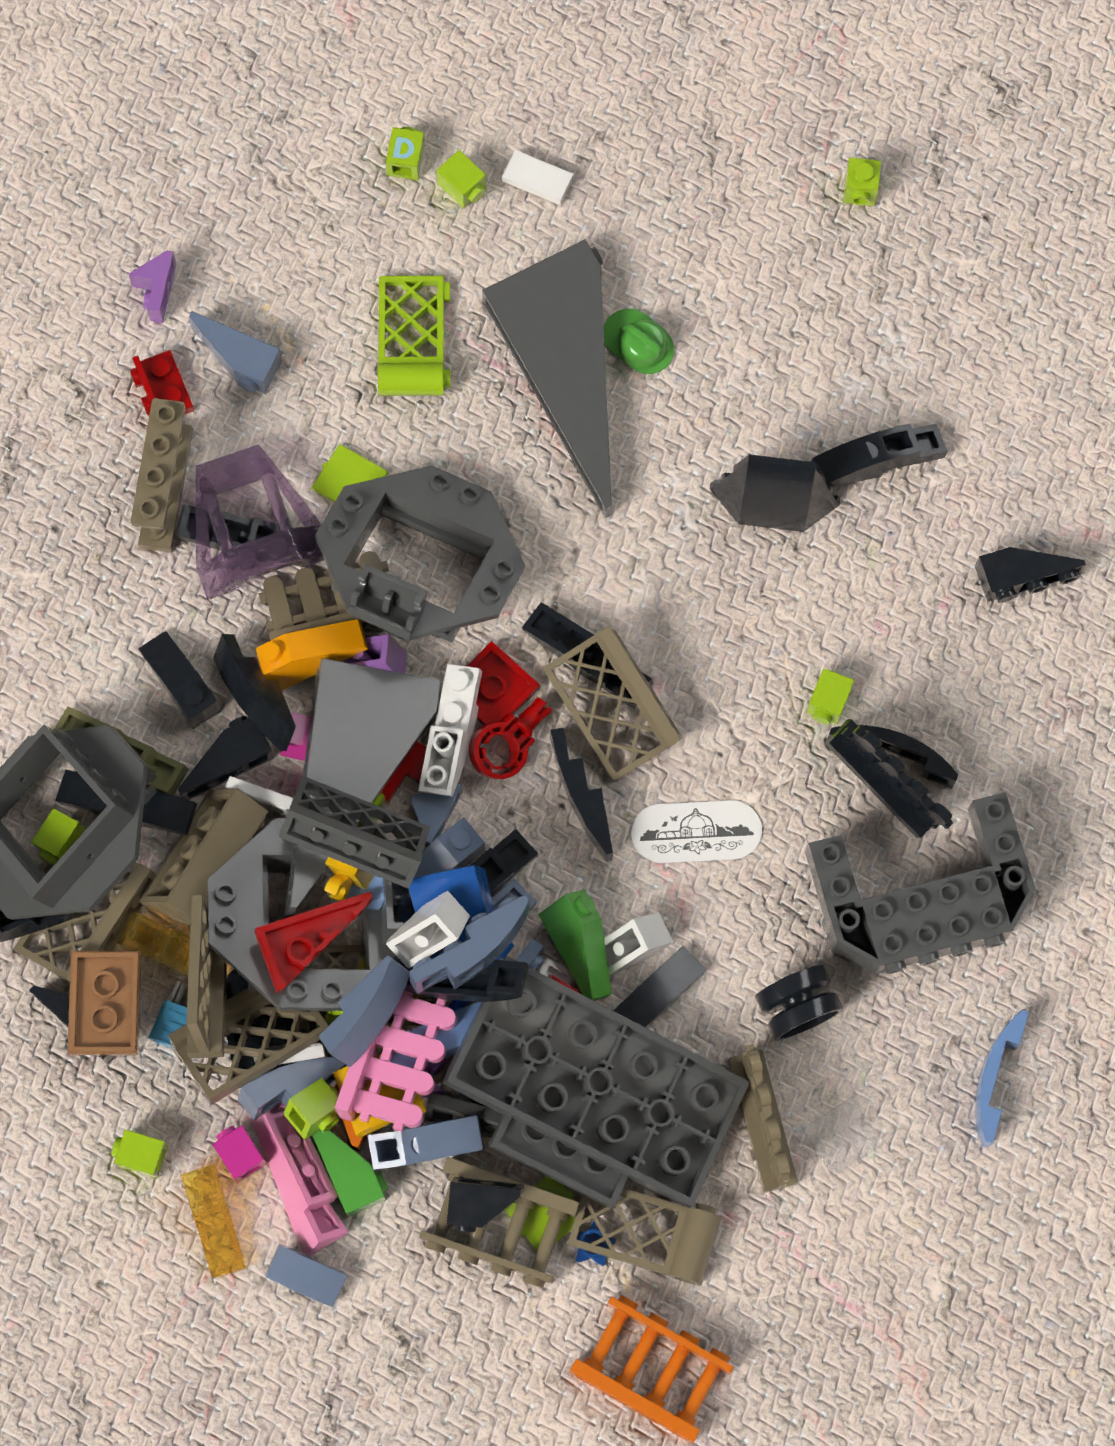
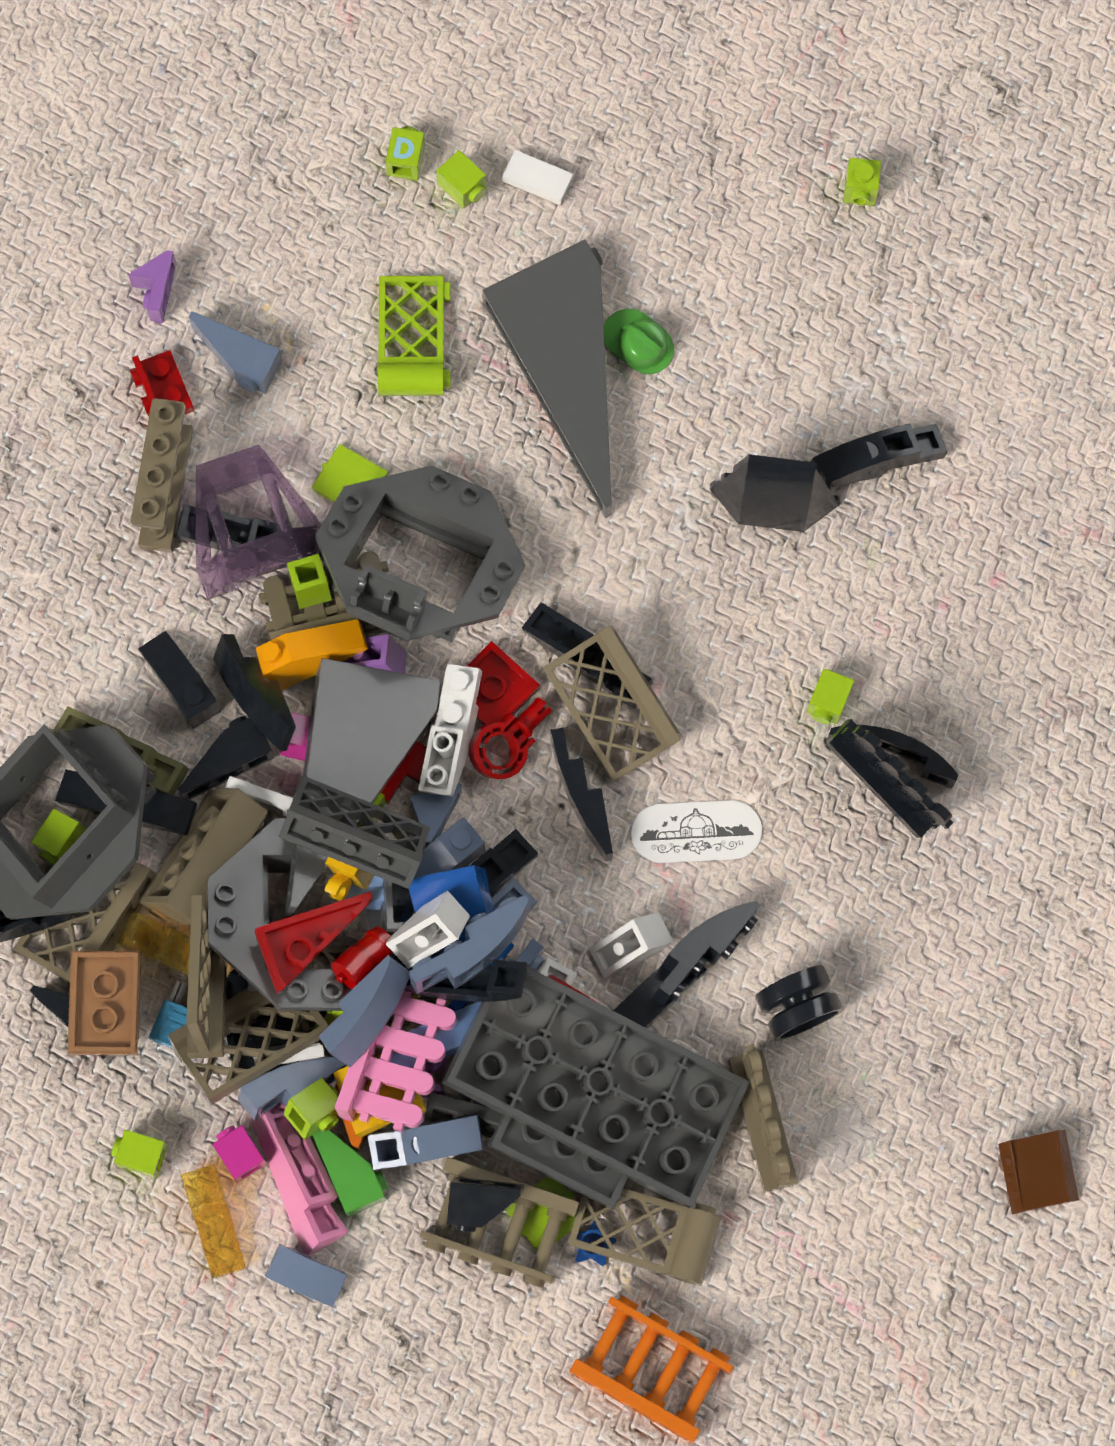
bright green slope [538,889,612,1001] -> none
dark grey wedge [805,792,1036,974] -> none
black slope [975,547,1086,603] -> none
medium blue slope [975,1010,1029,1148] -> none
none -> lime brick [287,554,332,609]
none -> red piece [331,926,393,989]
none -> black slope [653,901,760,1006]
none -> reddish brown slope [998,1130,1079,1215]

